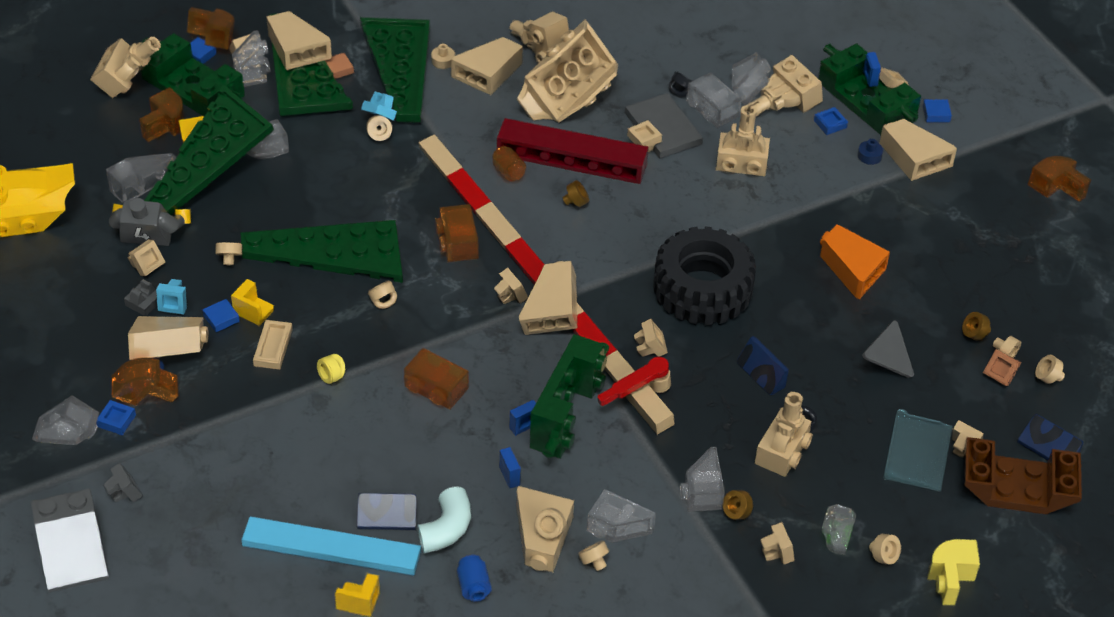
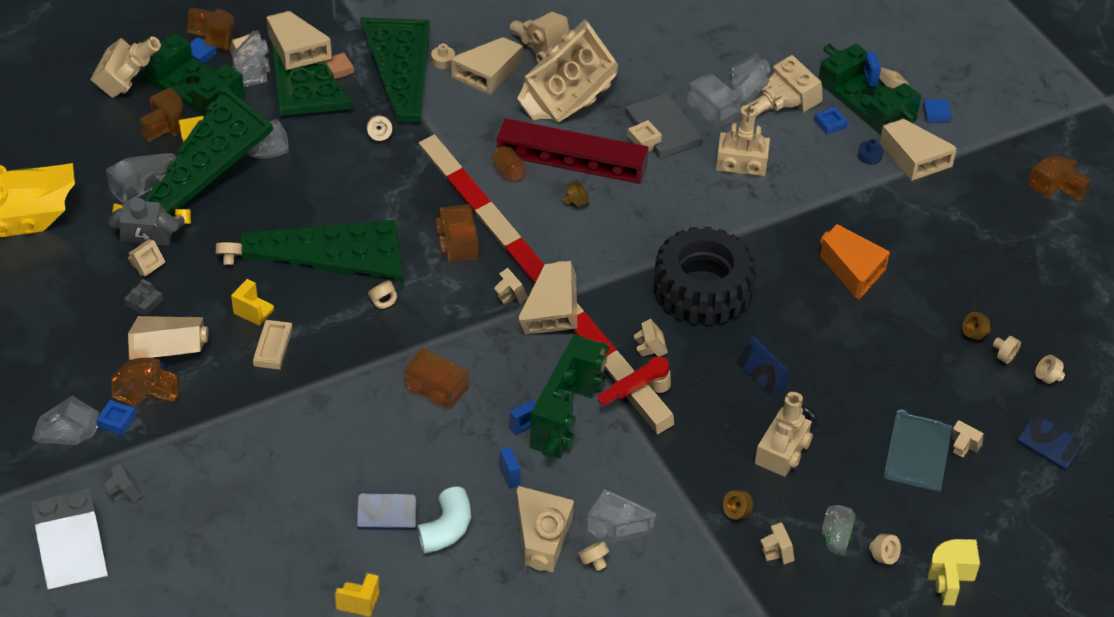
medium azure tile [156,279,187,315] -> none
blue tile [202,299,240,332] -> none
medium azure tile [242,517,421,575] -> none
light yellow tile [317,354,346,384] -> none
medium azure tile [361,91,397,120] -> none
blue brick [457,555,492,601] -> none
black tile [669,71,695,97] -> none
clear slope [680,447,725,512] -> none
dark grey piece [862,321,914,378] -> none
reddish brown slope [964,437,1082,514] -> none
nougat tile [983,349,1022,386] -> none

